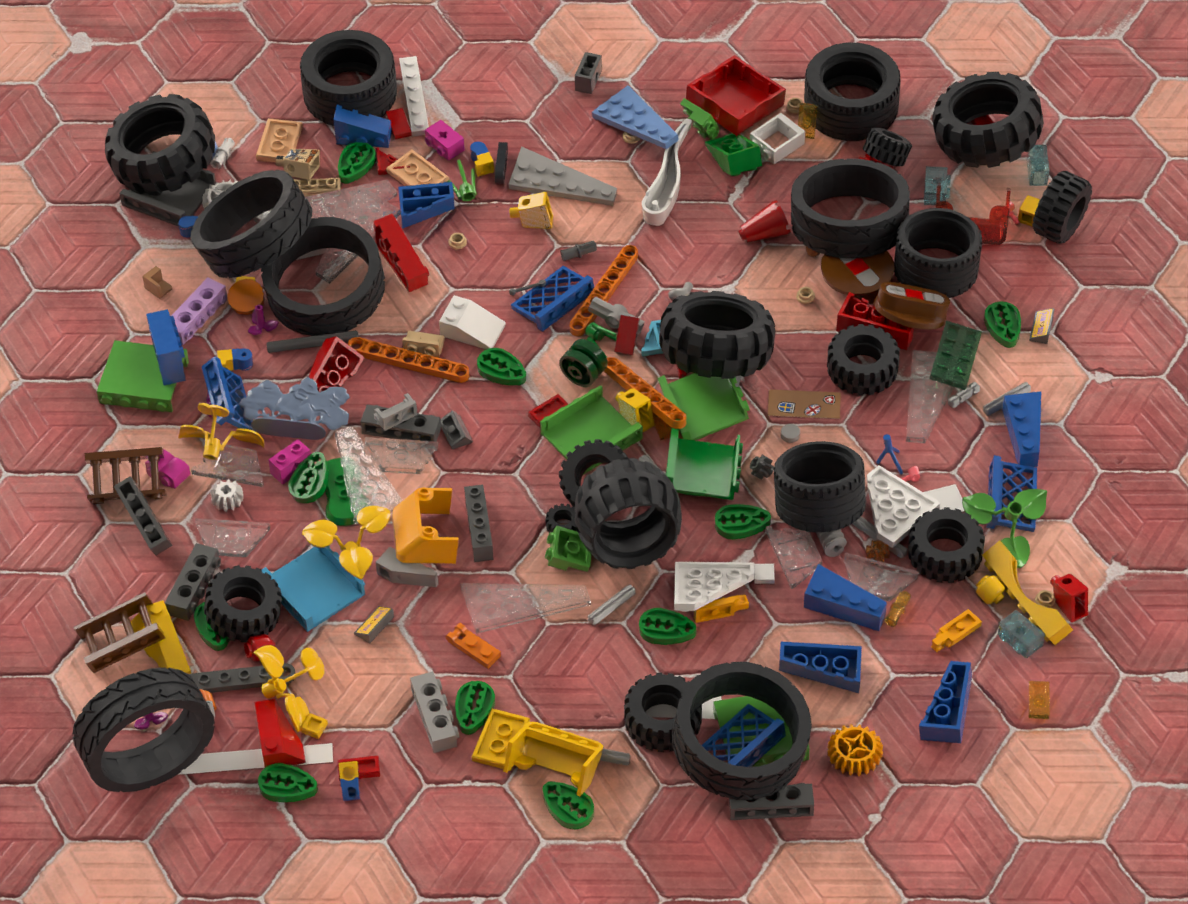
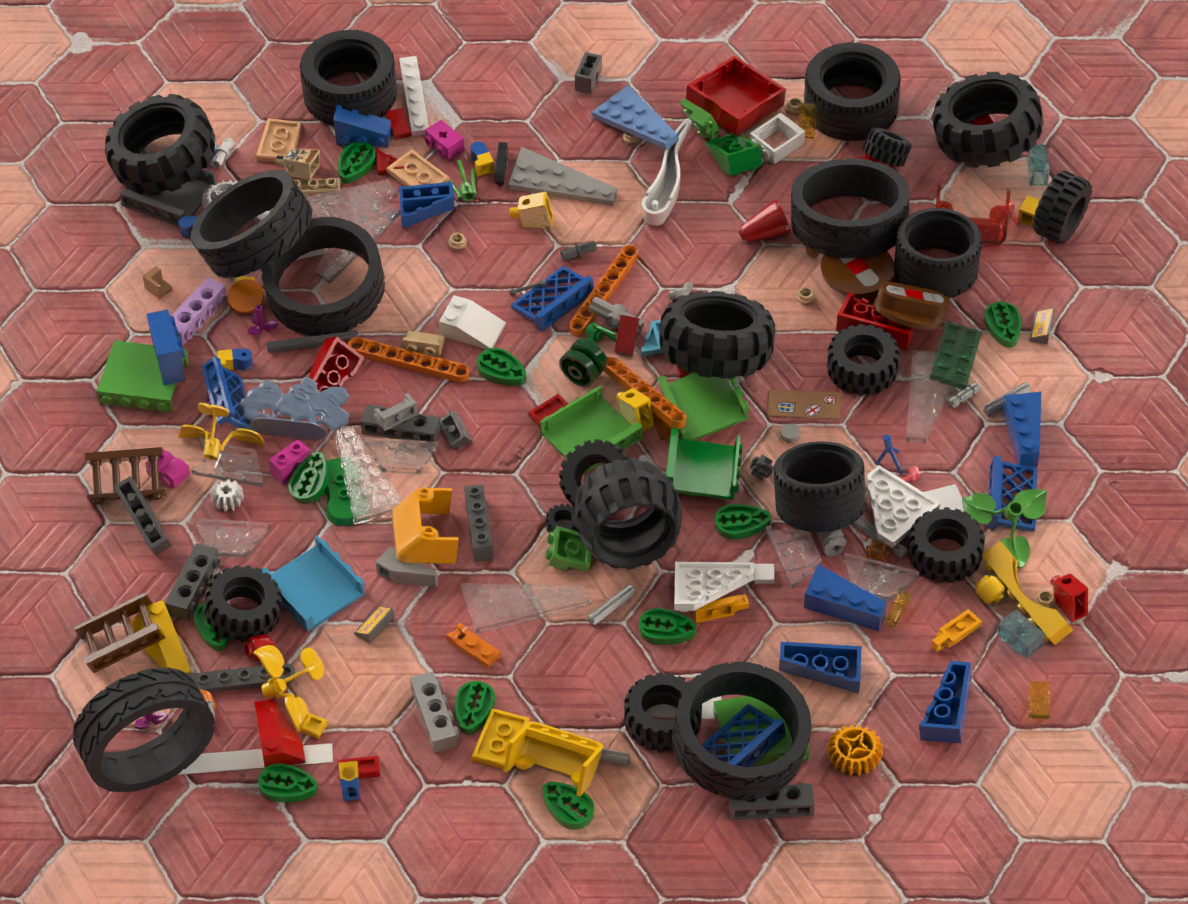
yellow plant [302,506,390,580] -> none
red wedge [373,213,429,293] -> none
clear light blue brick [924,166,951,206] -> none

